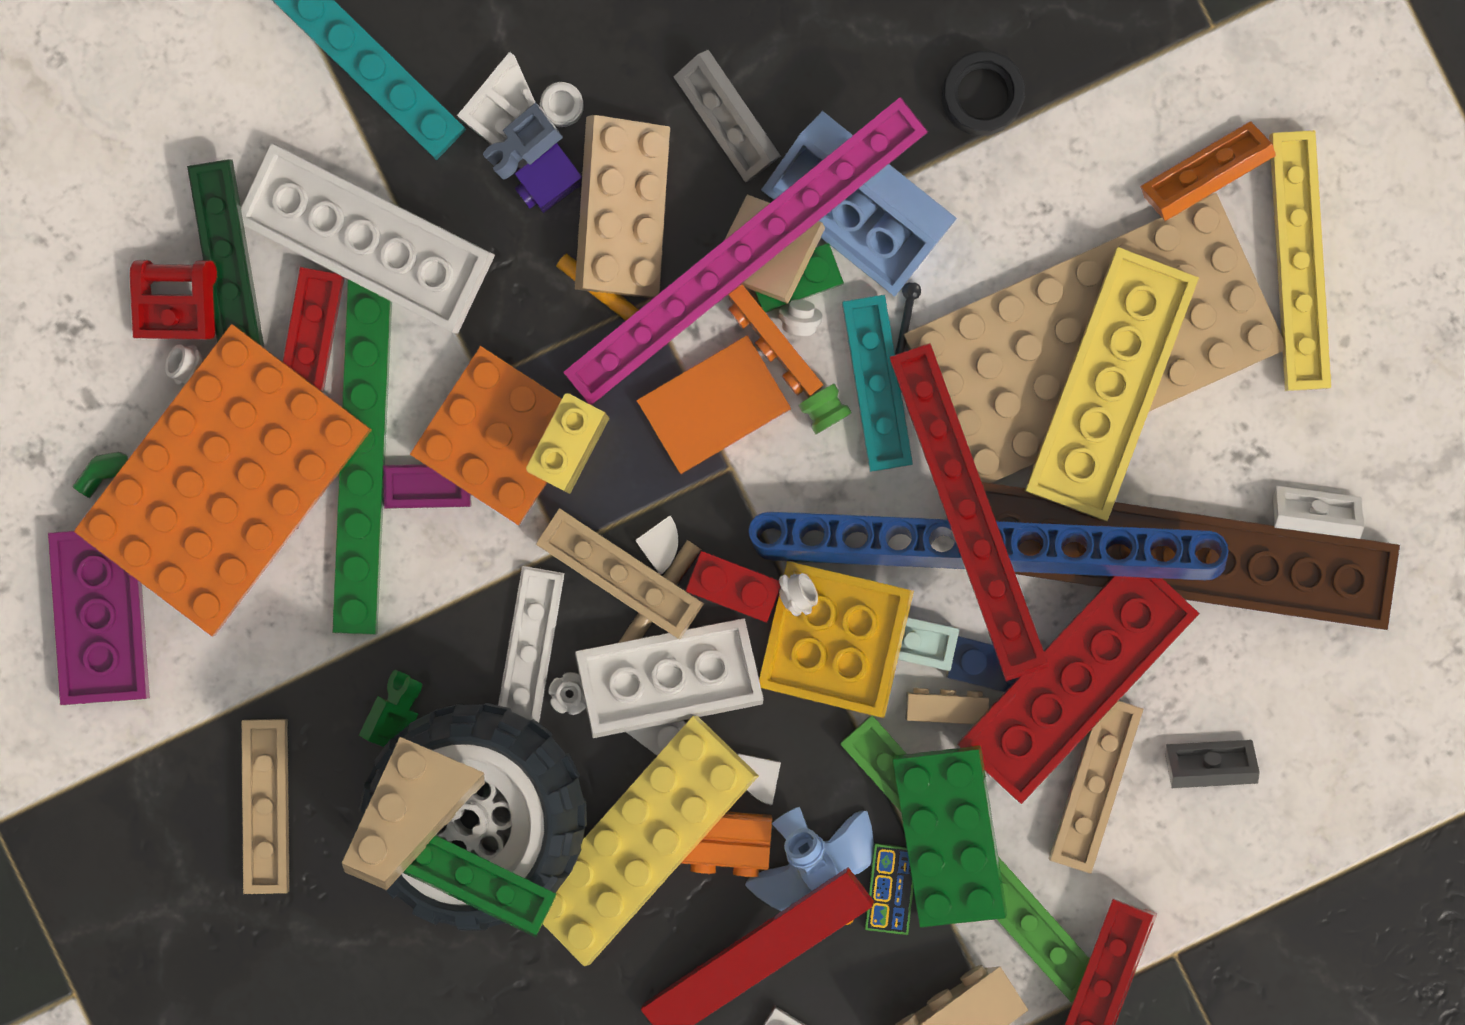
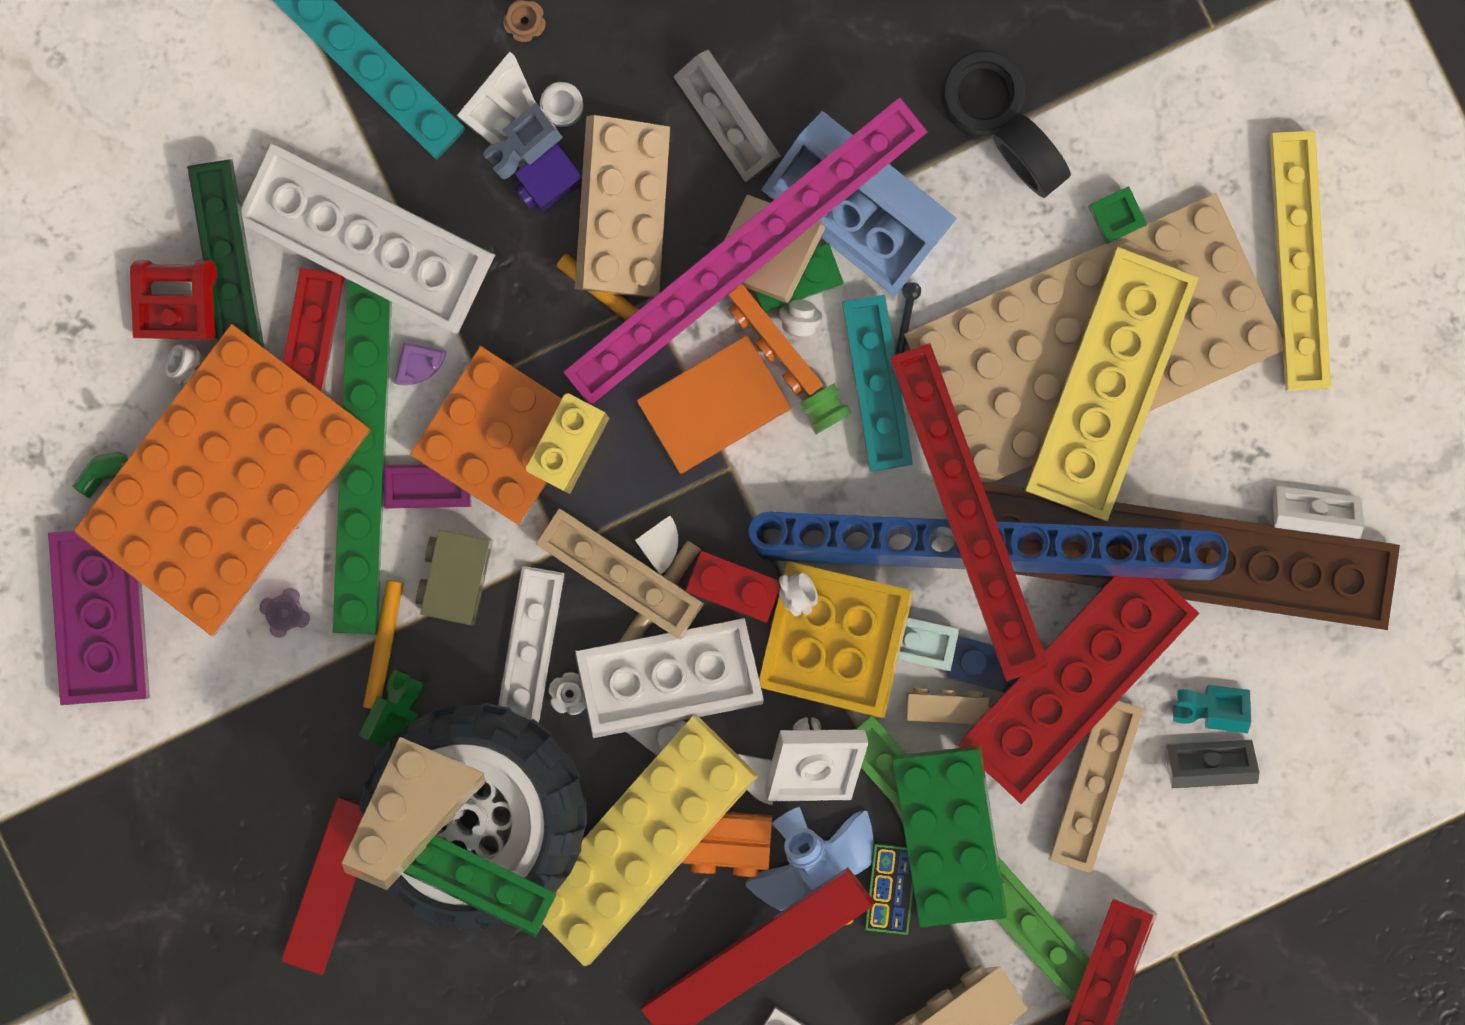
tan plate [242,719,289,894] -> none
orange plate [1140,121,1276,221] -> none
none -> clear purple plate [260,588,310,638]
none -> red tile [281,796,363,975]
none -> light orange bar [363,580,404,709]
none -> medium lavender tile [394,342,447,386]
none -> olive brick [415,530,493,625]
none -> medium nougat plate [503,0,546,42]
none -> white tile [765,717,868,801]
none -> black tyre [993,114,1071,198]
none -> green plate [1088,186,1147,244]
none -> teal plate [1173,685,1251,734]

